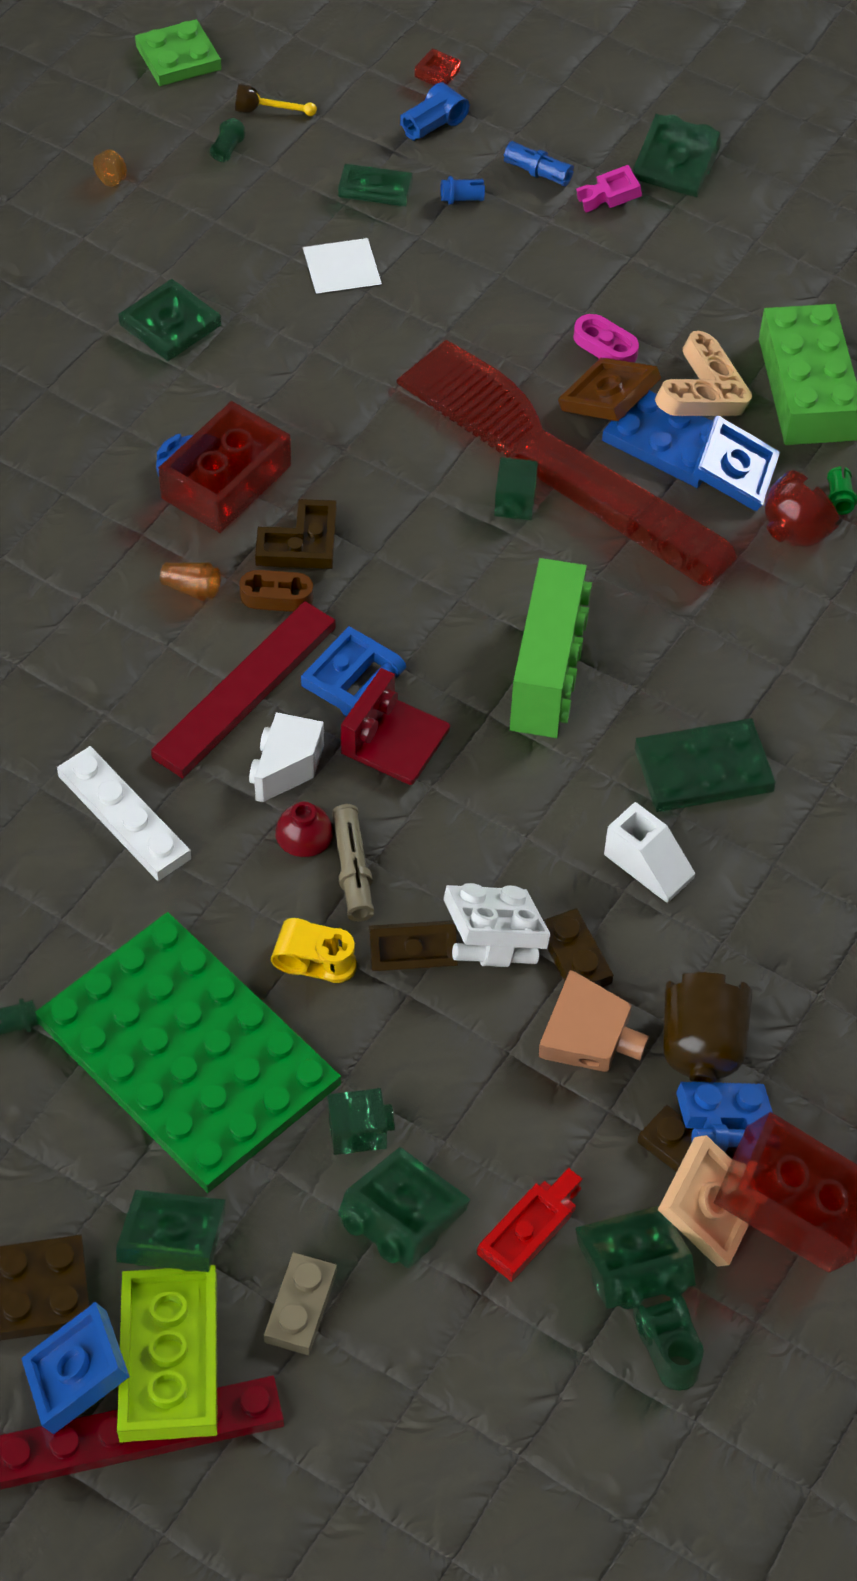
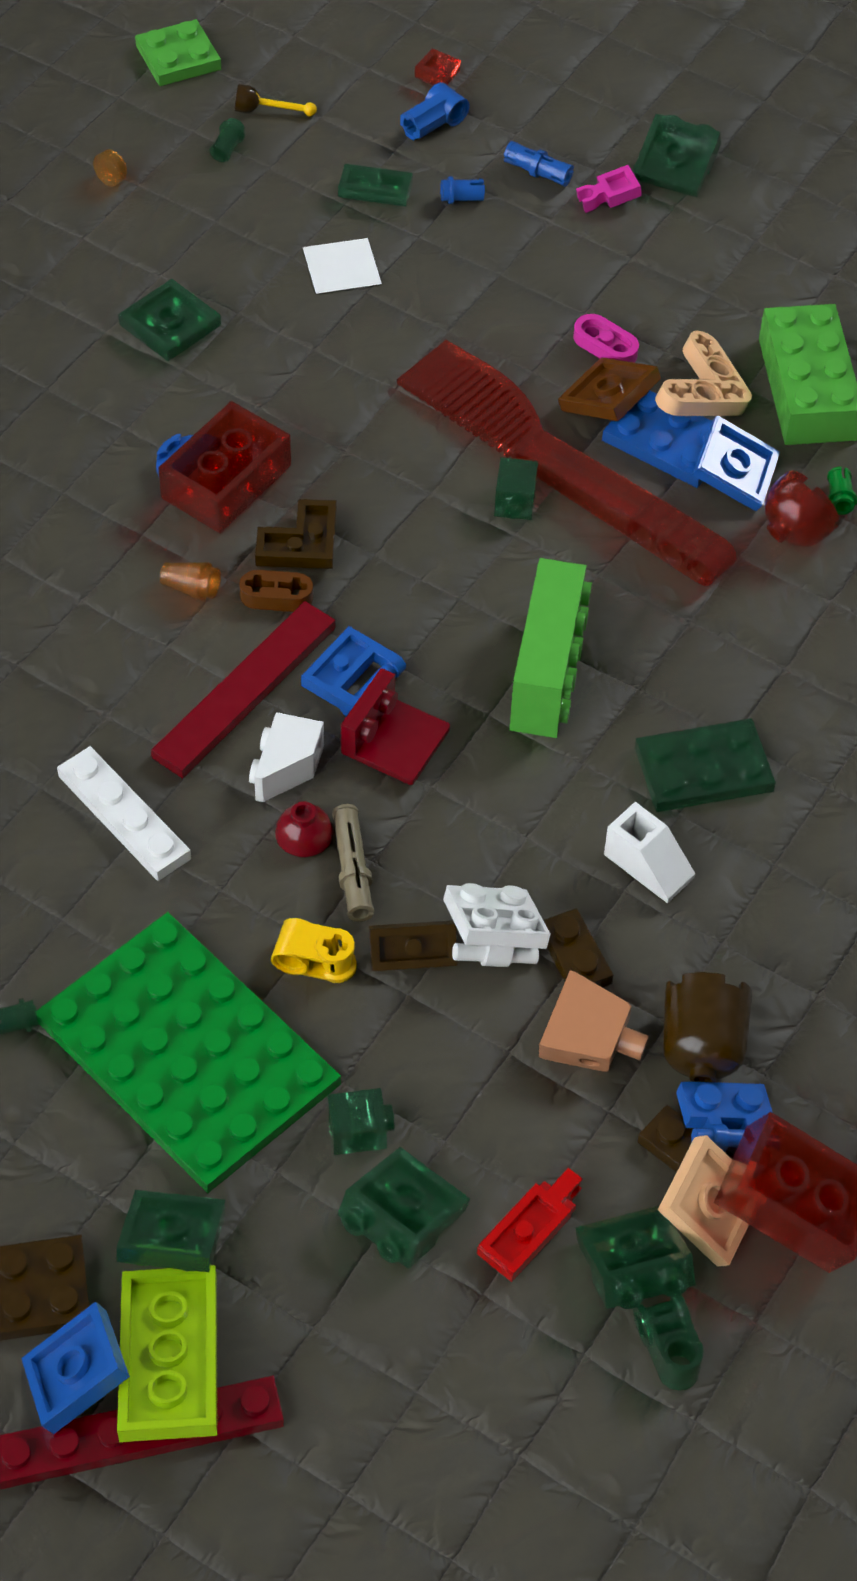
dark tan plate [264,1252,337,1356] -> none

